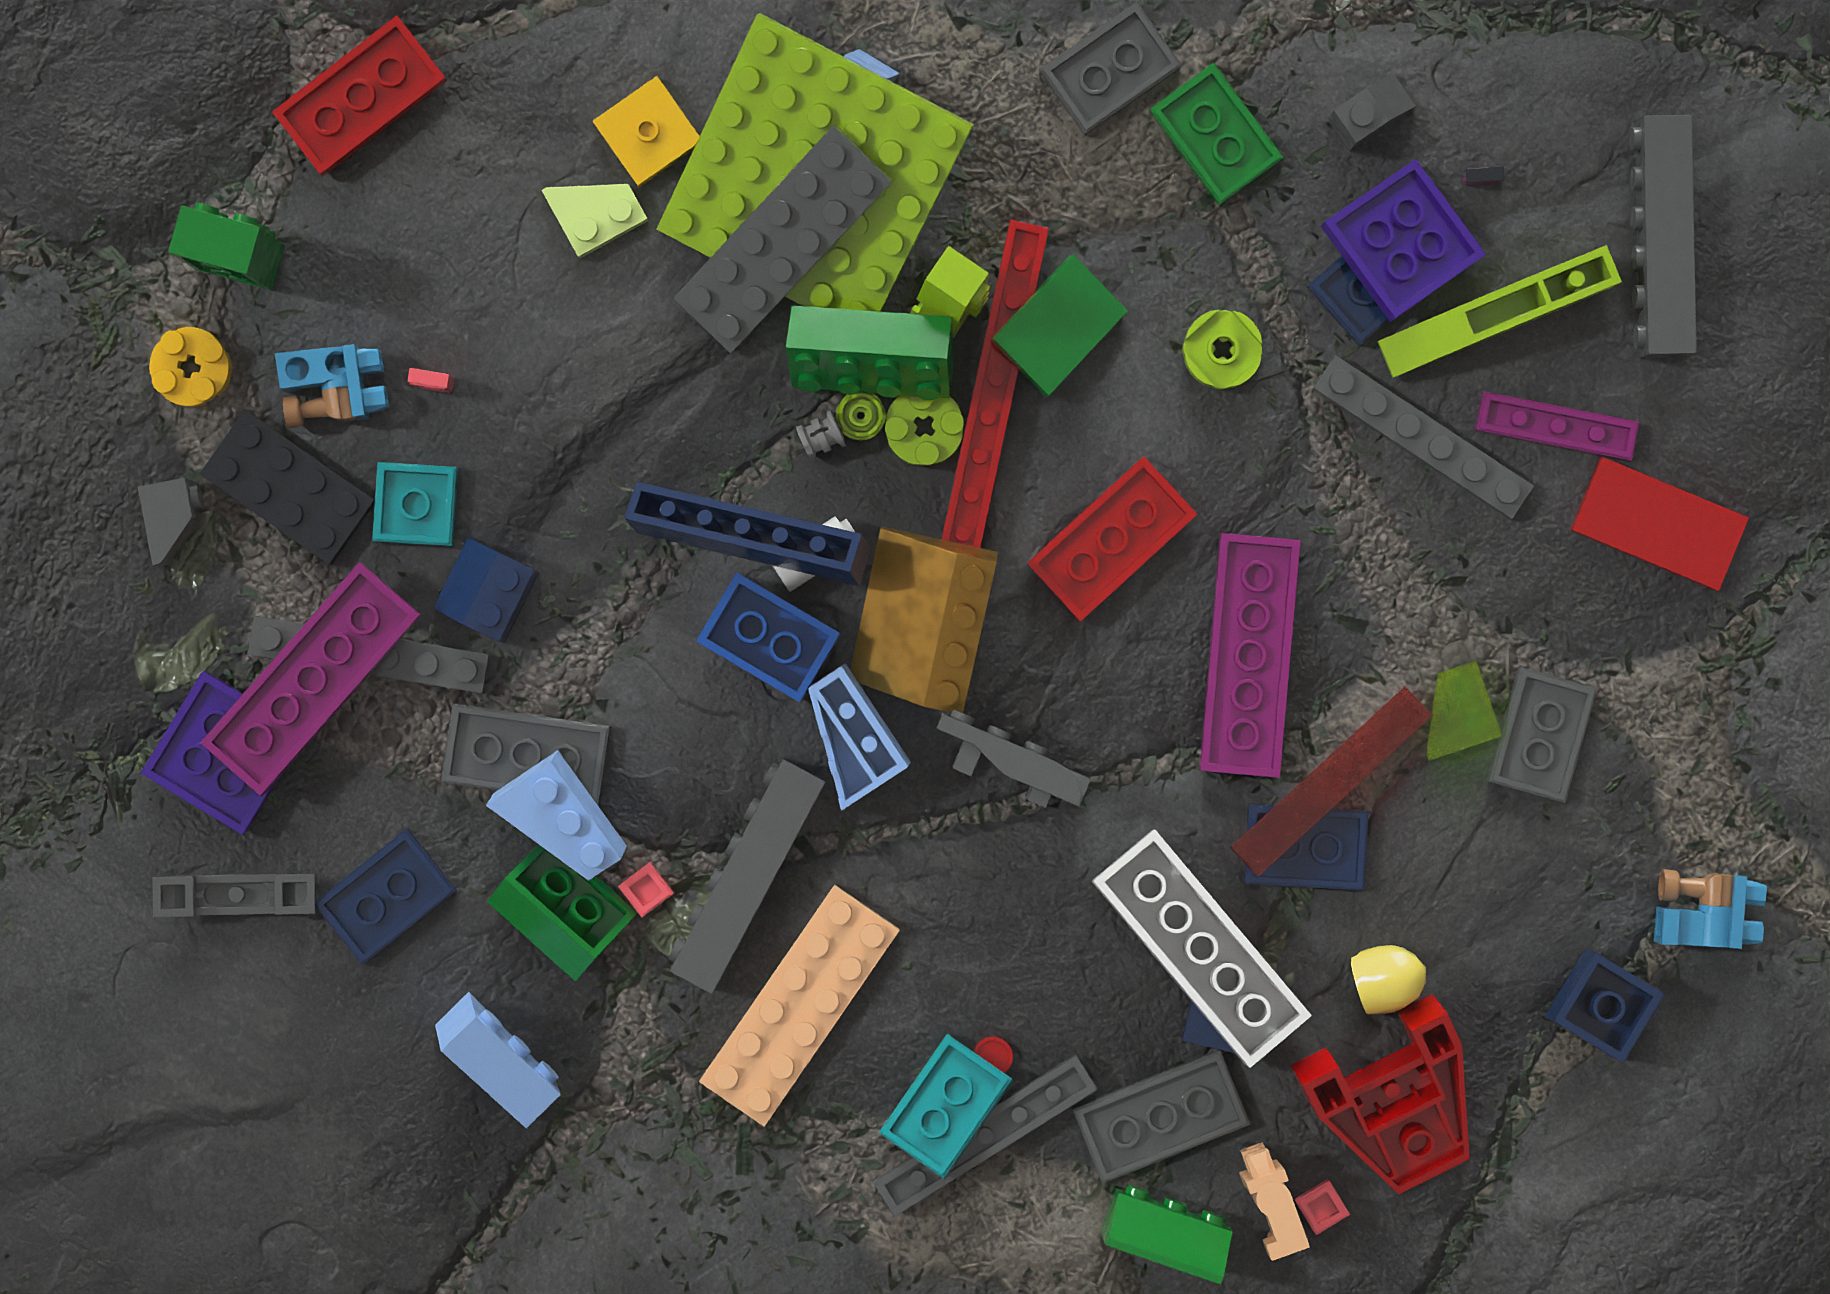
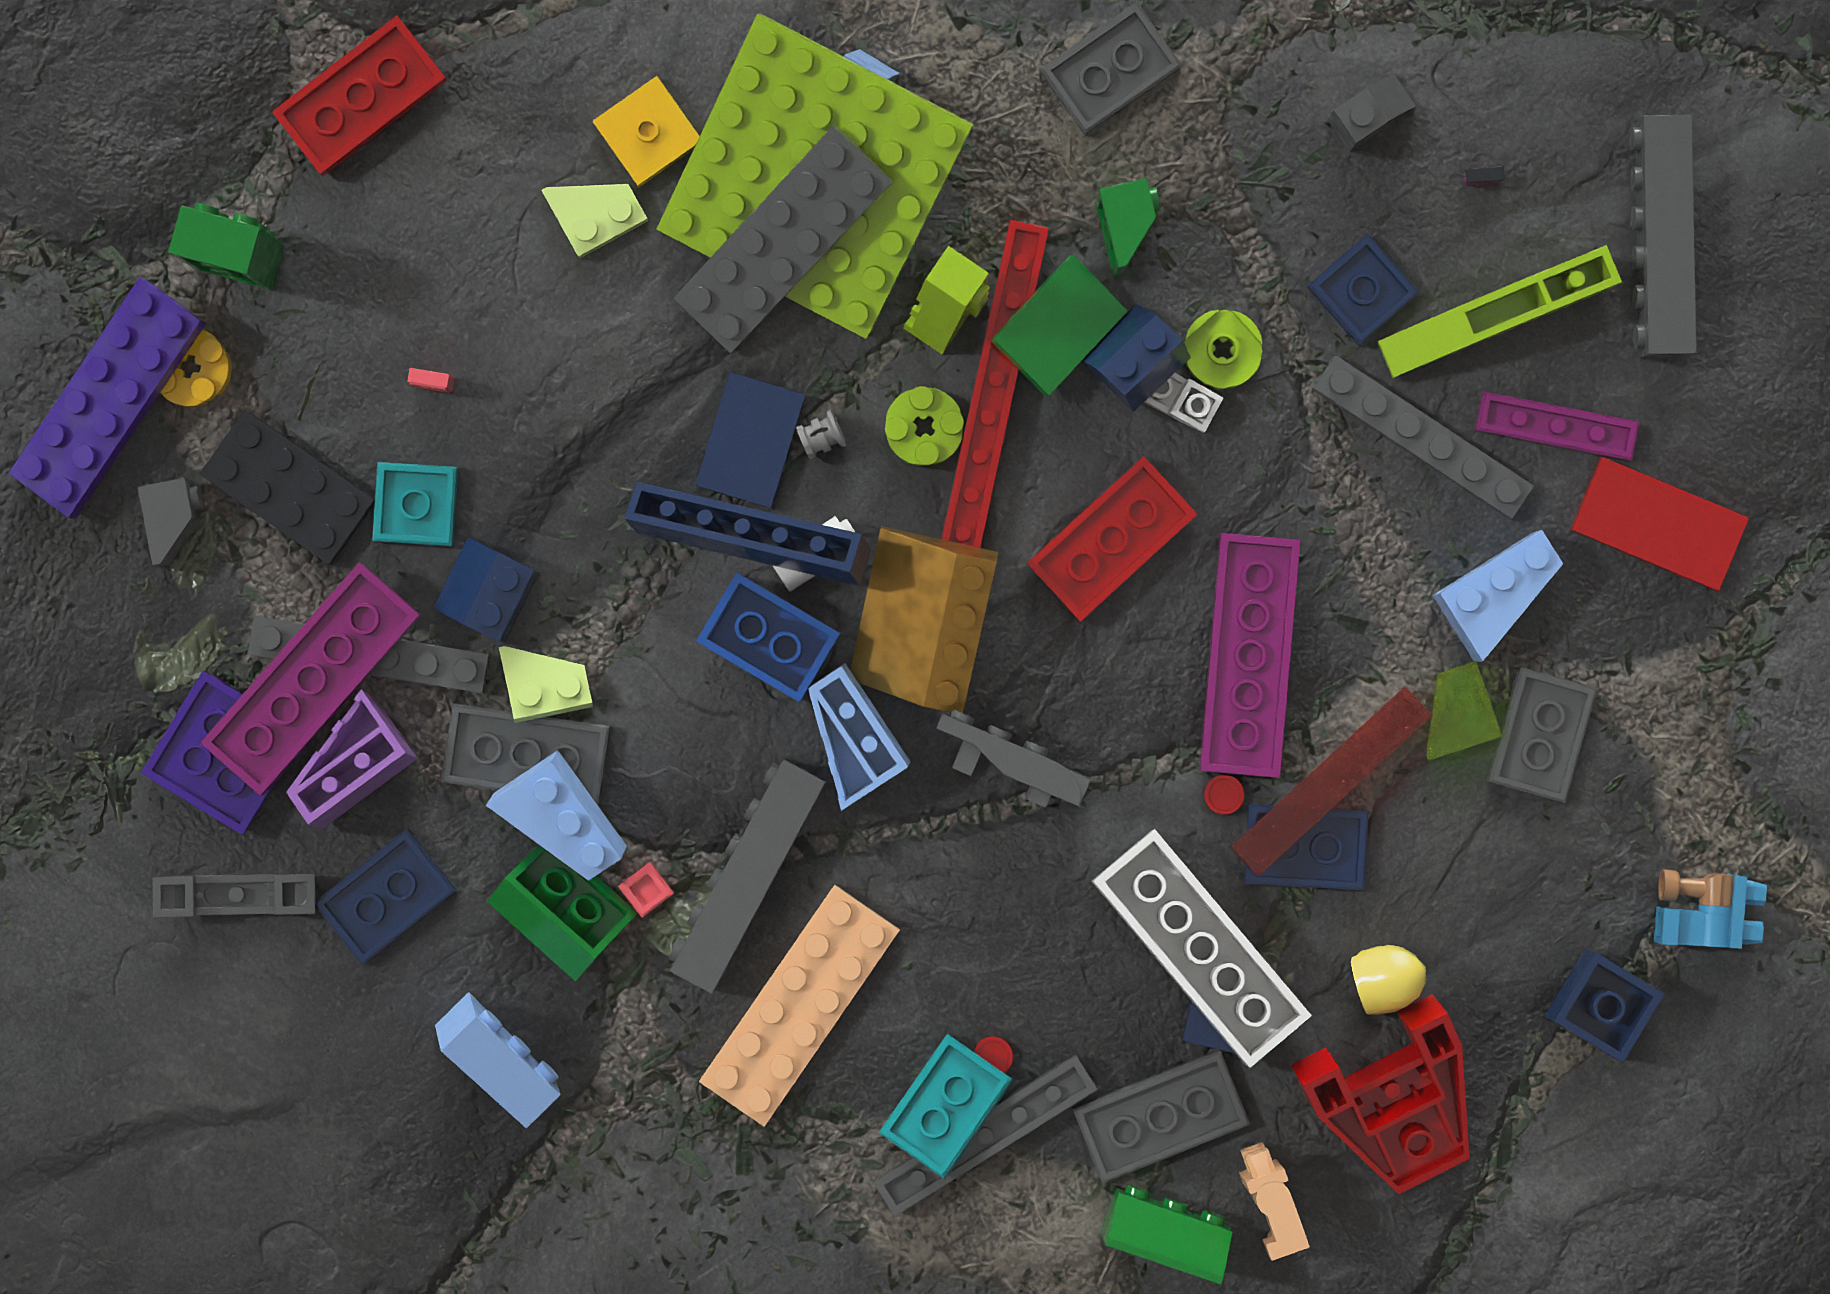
dark azure hips [275,344,389,428] -> none
green brick [786,306,954,400] -> none
lime plate [836,392,886,440] -> none
green tile [1149,63,1284,206] -> none
coral tile [1294,1179,1350,1235] -> none
dark purple plate [1320,159,1486,322] -> none
none -> dark purple plate [9,277,207,519]
none -> medium lavender wedge [286,689,418,829]
none -> yellowish green wing [499,646,593,723]
none -> dark blue tile [695,372,806,509]
none -> dark blue slope [1081,304,1191,412]
none -> green slope [1095,178,1161,278]
none -> white slope [1144,373,1223,433]
none -> red piece [1204,775,1244,814]
none -> light blue wedge [1432,530,1563,662]

